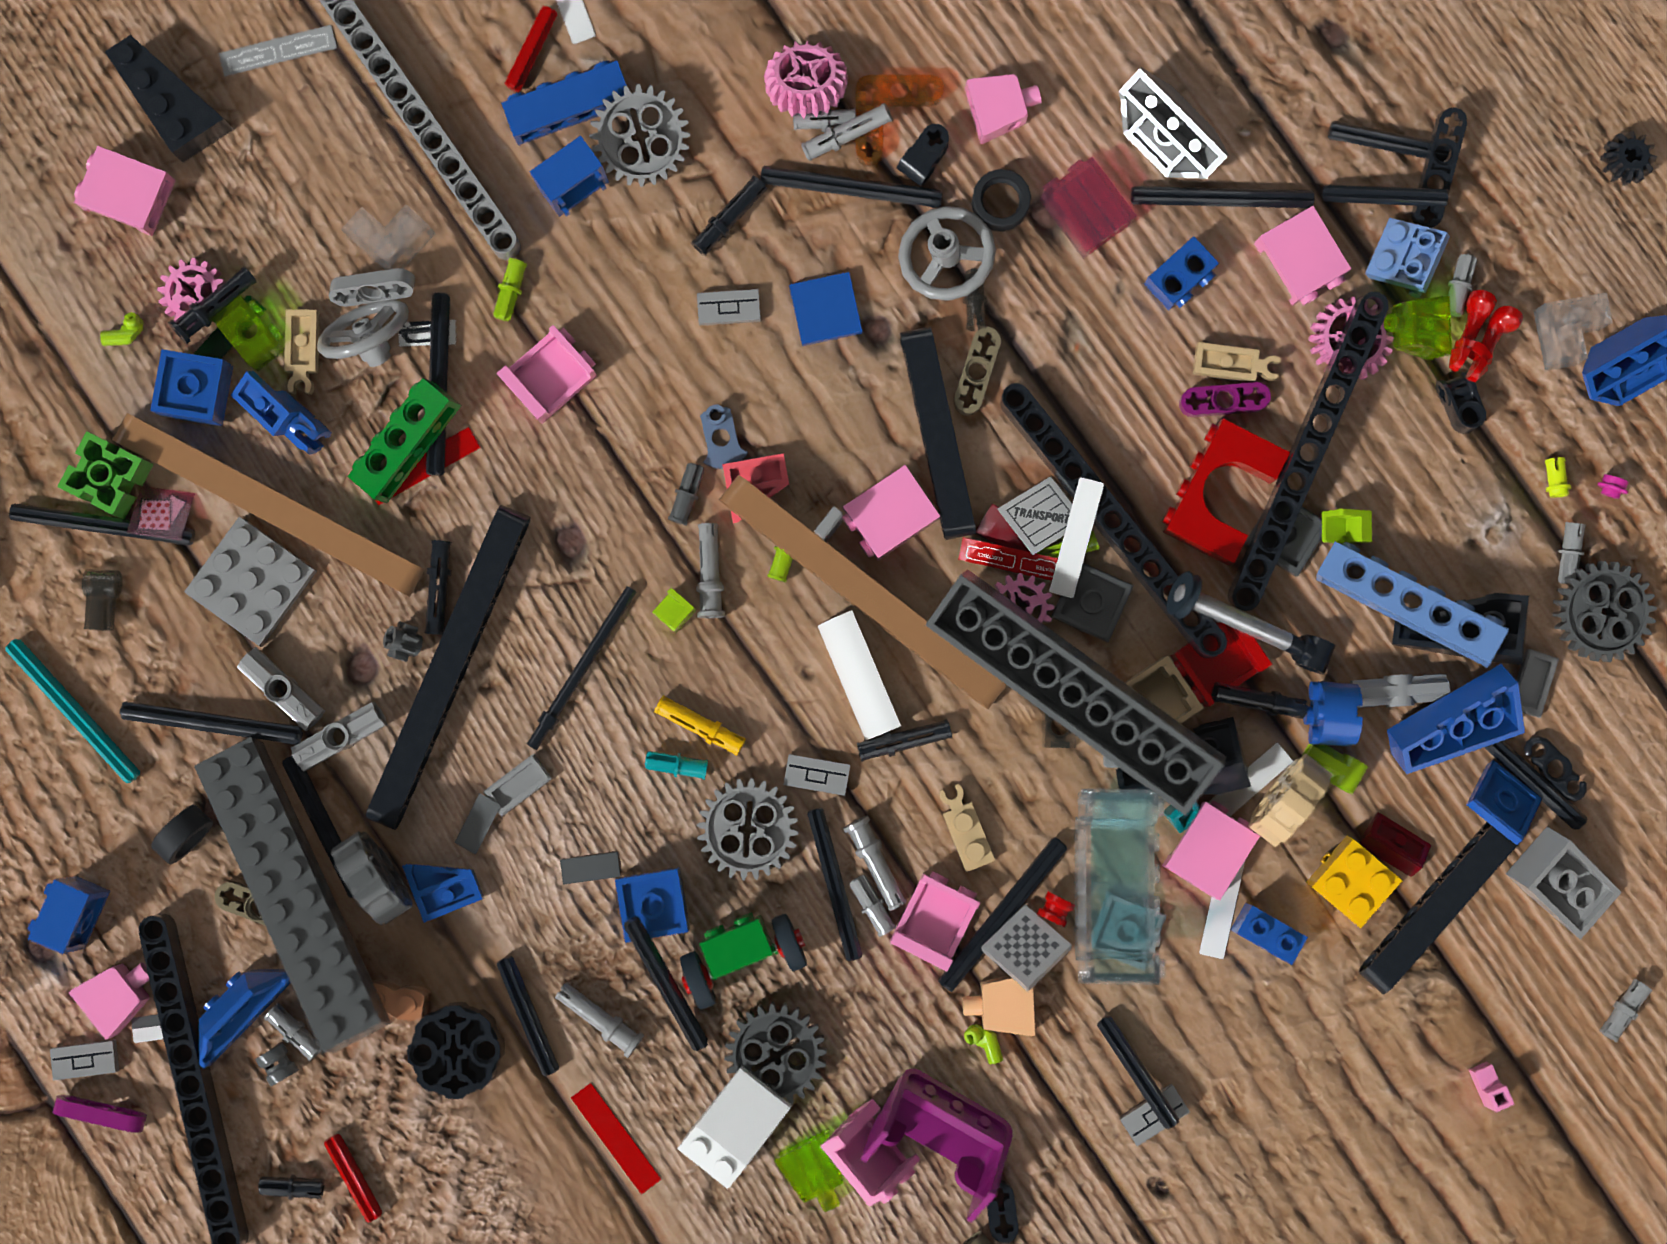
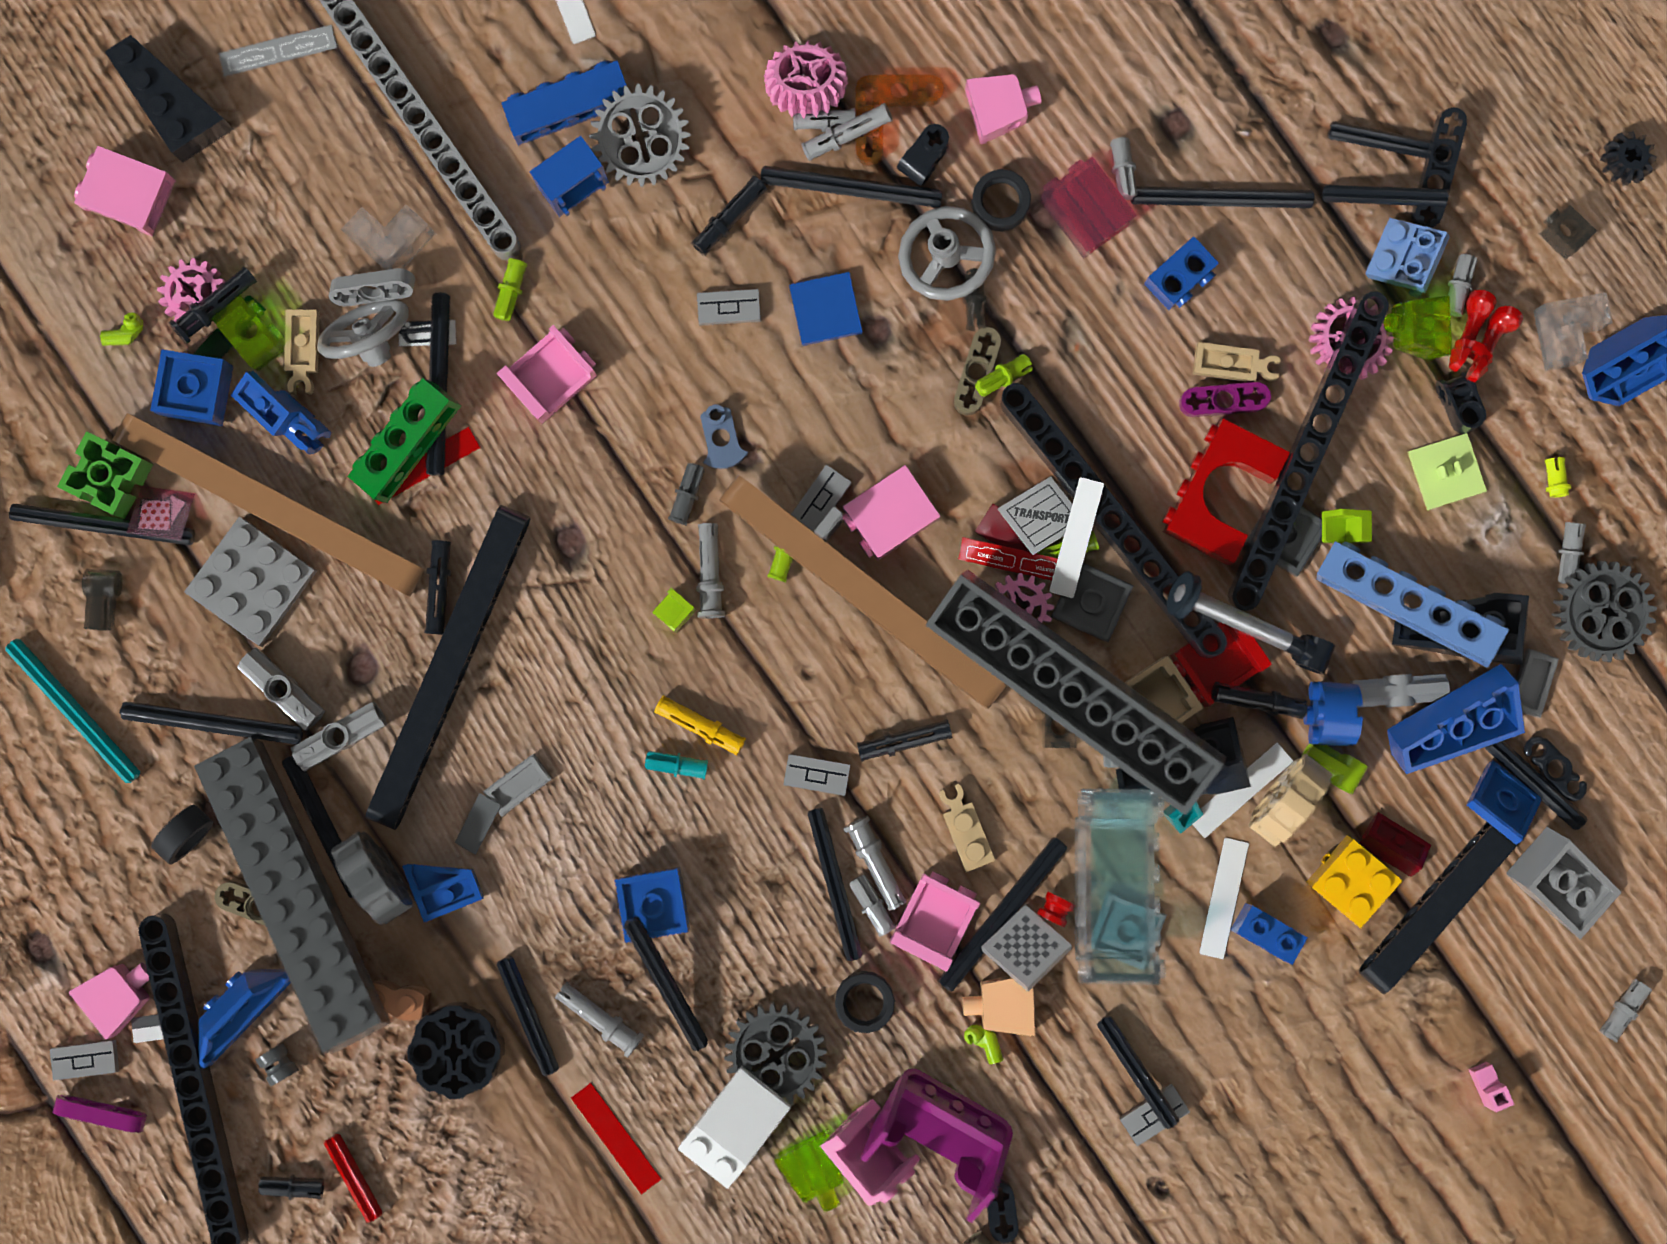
blue container [28,876,110,954] -> none
light grey pin [264,1003,321,1061] -> none
dark grey gear [383,621,423,662] -> none
red axle [504,5,558,92] -> none
black bar [526,586,637,750] -> none
dark grey sticker [560,852,620,885] -> none
brick [680,912,807,1009] -> none
light grey gear [697,778,799,880] -> none
coral wing [722,453,789,523] -> none
white brick [818,610,901,741] -> none
black beam [900,327,976,540] -> none
light grey wedge [1119,67,1229,179] -> none
bright pink panel [1162,800,1260,901] -> none
bright pink panel [1254,206,1351,306] -> none
dark pink plate [1597,474,1629,499] -> none
none -> light grey tile [791,465,852,532]
none -> black tyre [835,971,895,1034]
none -> lime axle [975,354,1033,397]
none -> light grey axle [1110,137,1137,200]
none -> yellowish green piece [1408,433,1487,510]
none -> clear smoke brick [1539,205,1597,260]

